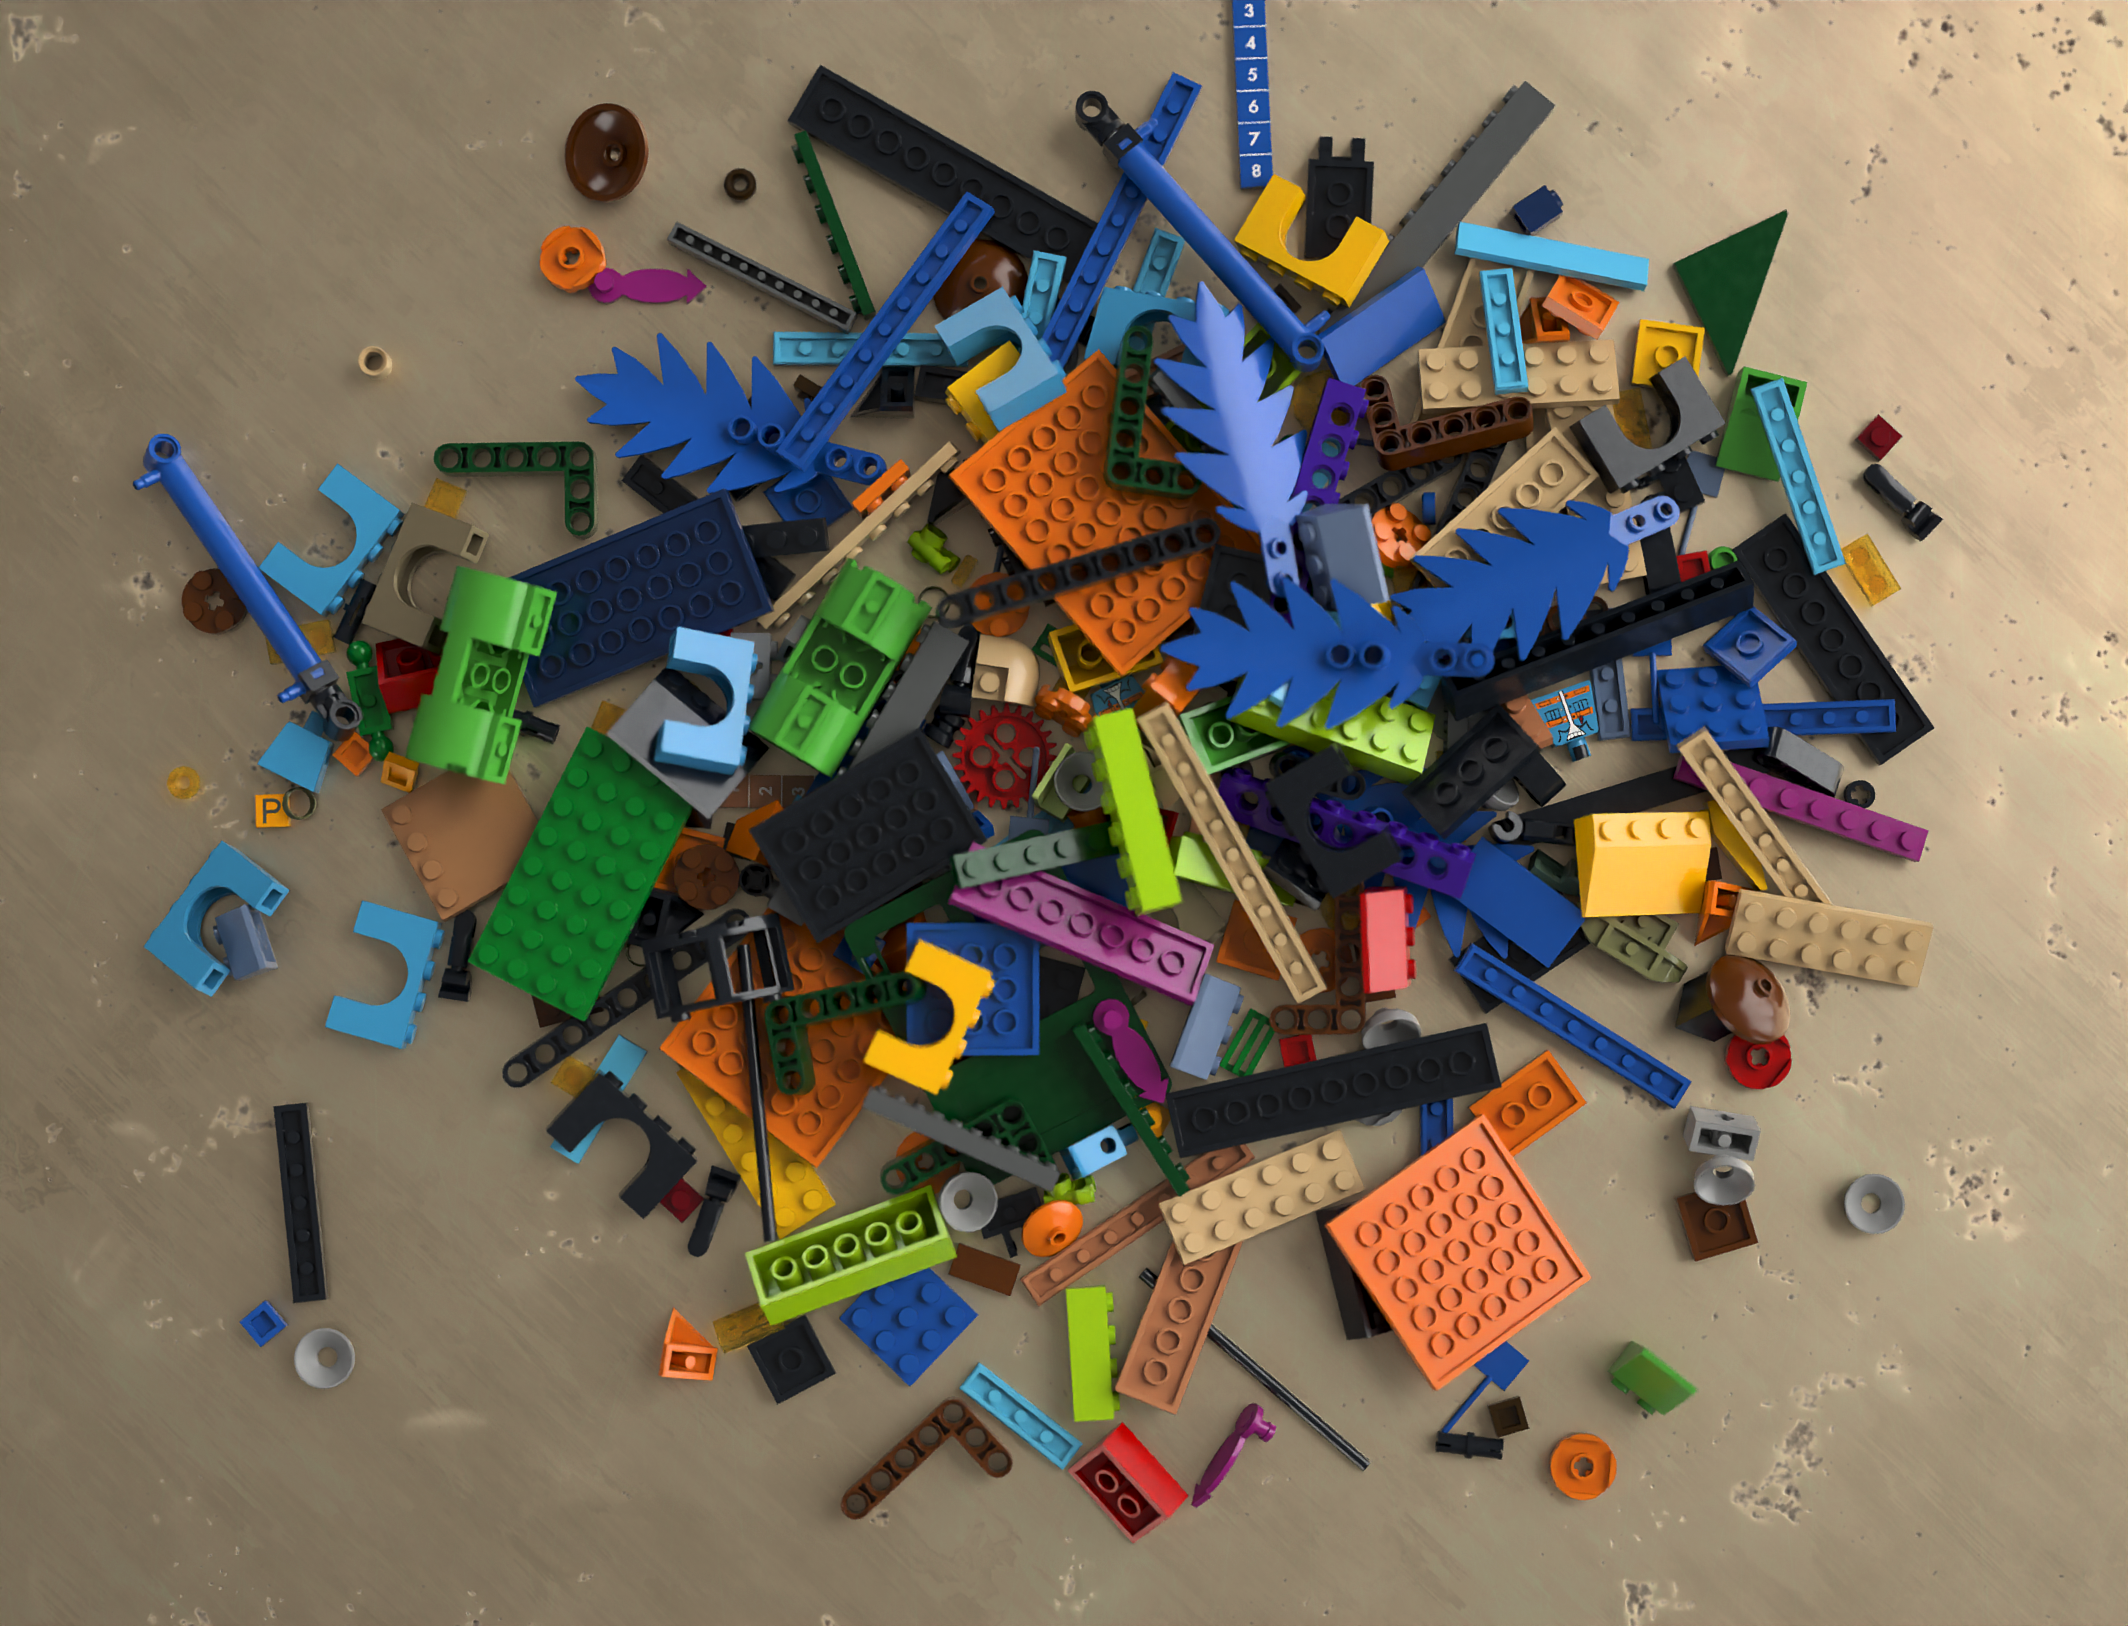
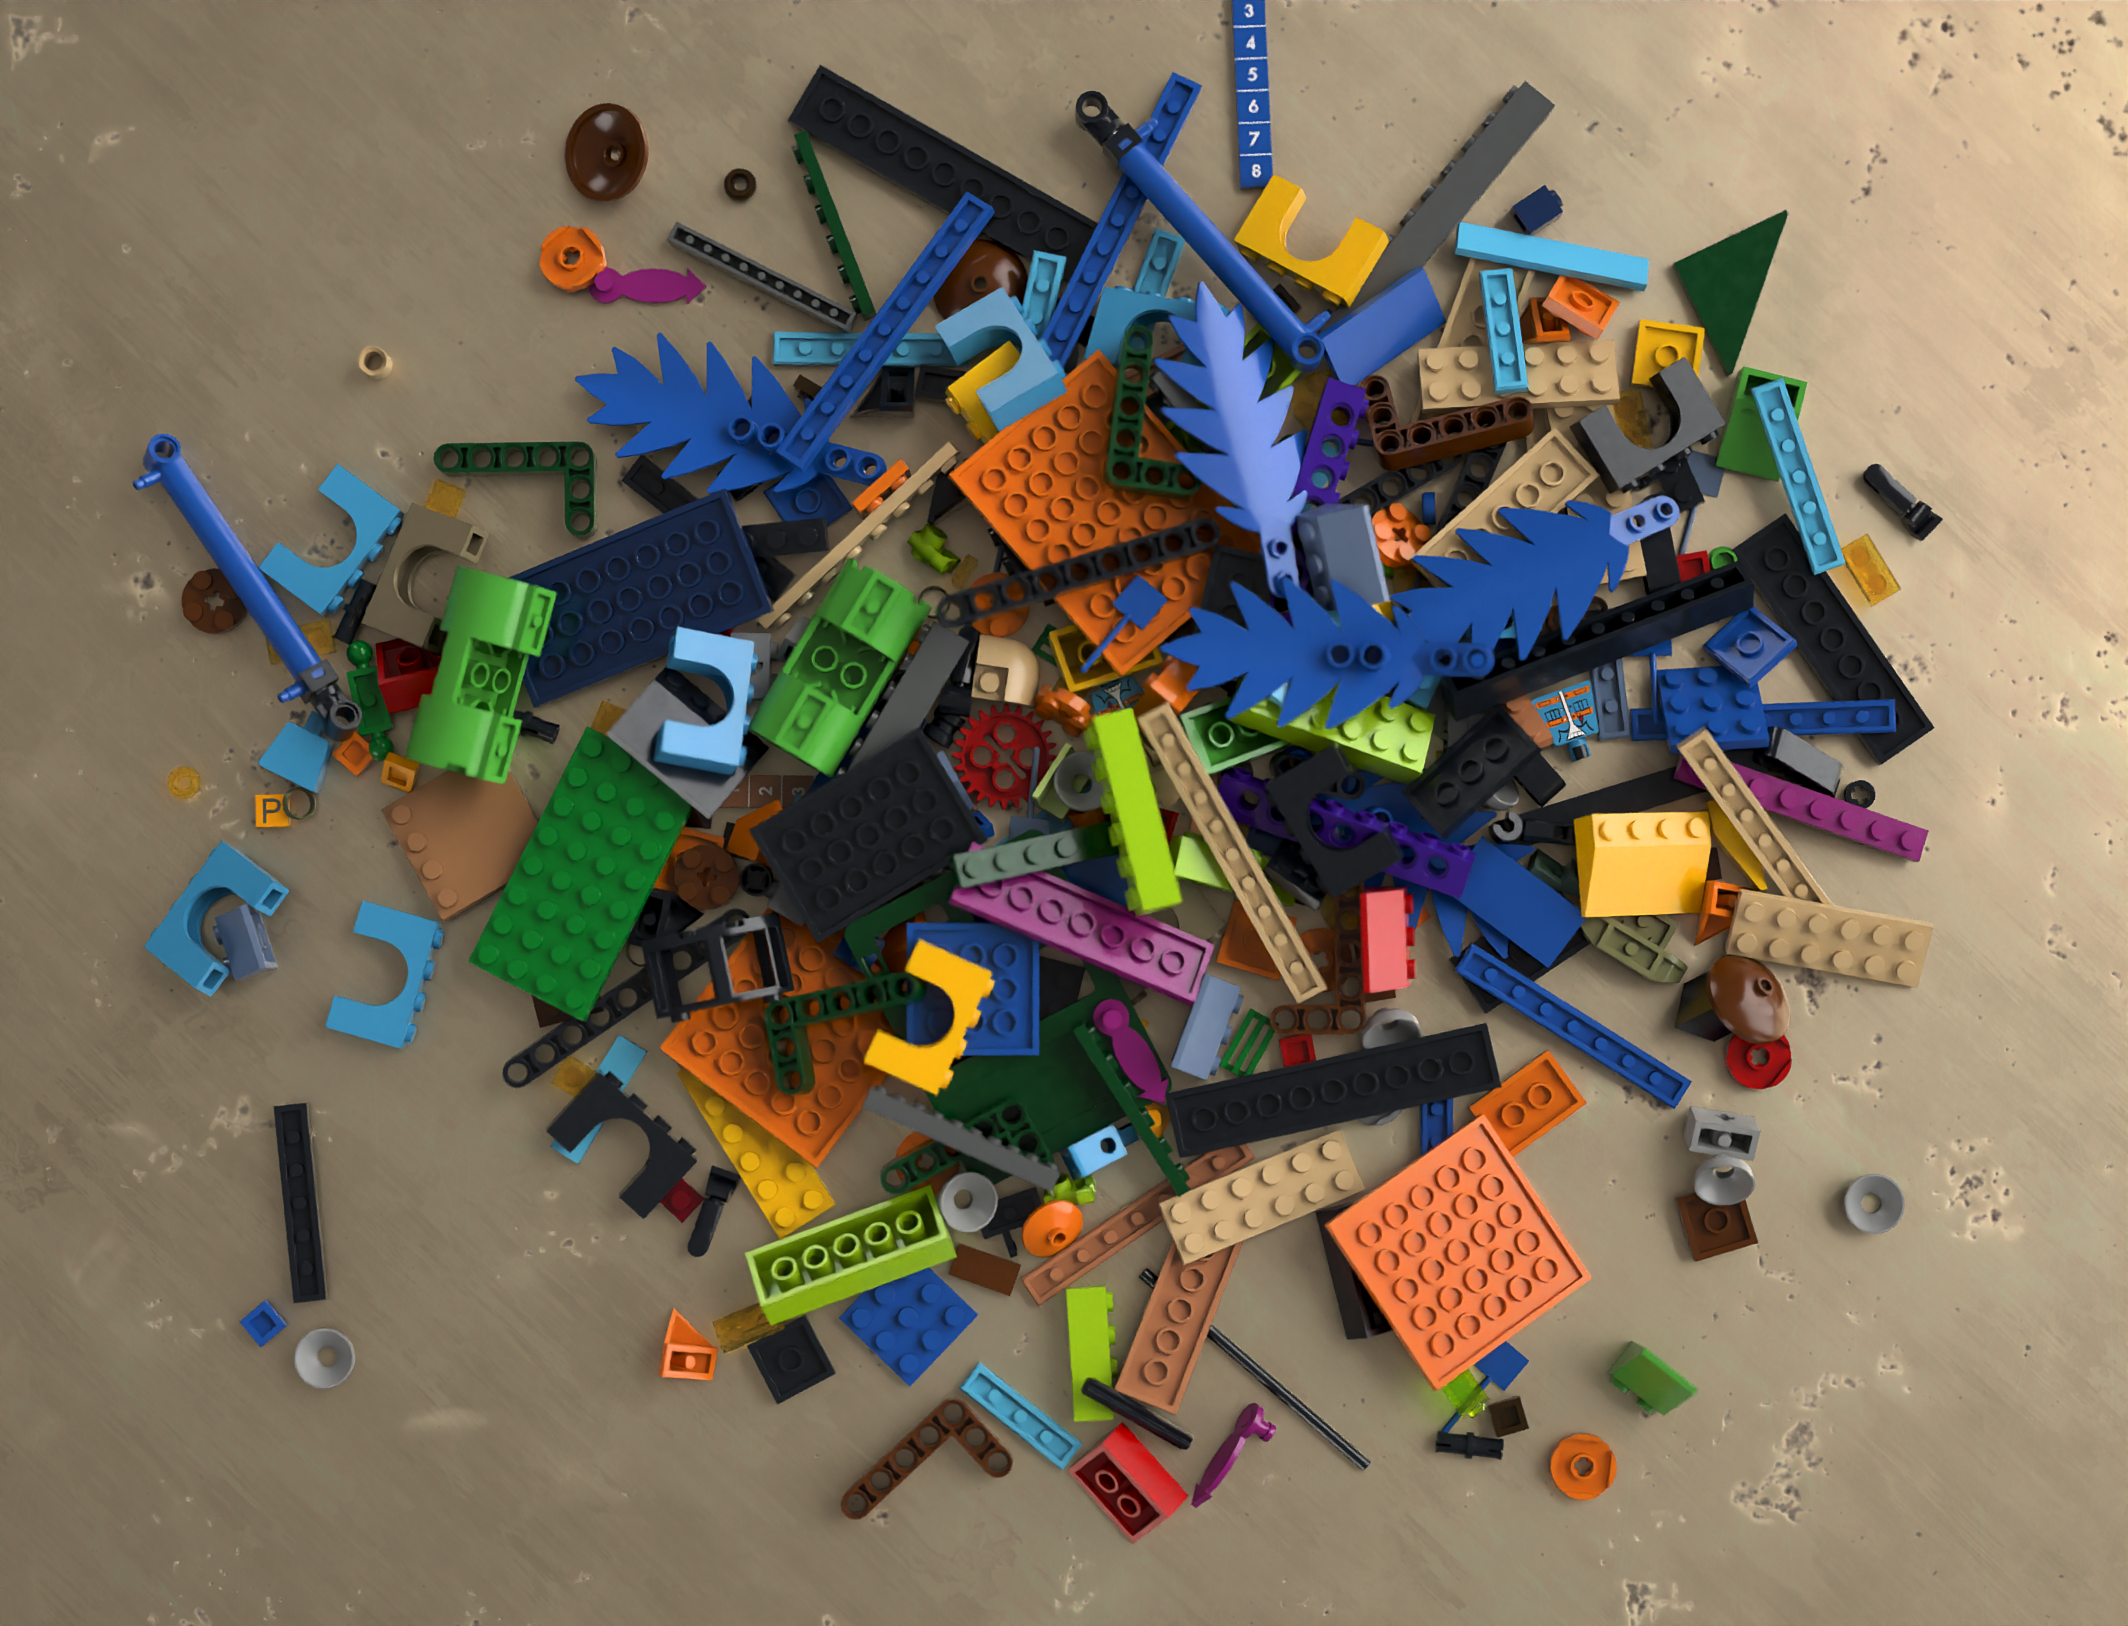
black piece [438,910,477,1002] -> none
black piece [737,945,777,1242] -> none
black tile [1304,136,1374,259] -> none
dark red plate [1855,414,1903,462] -> none
none -> blue piece [1080,574,1168,673]
none -> black axle [1081,1378,1193,1450]
none -> clear neon green brick [1442,1368,1490,1419]

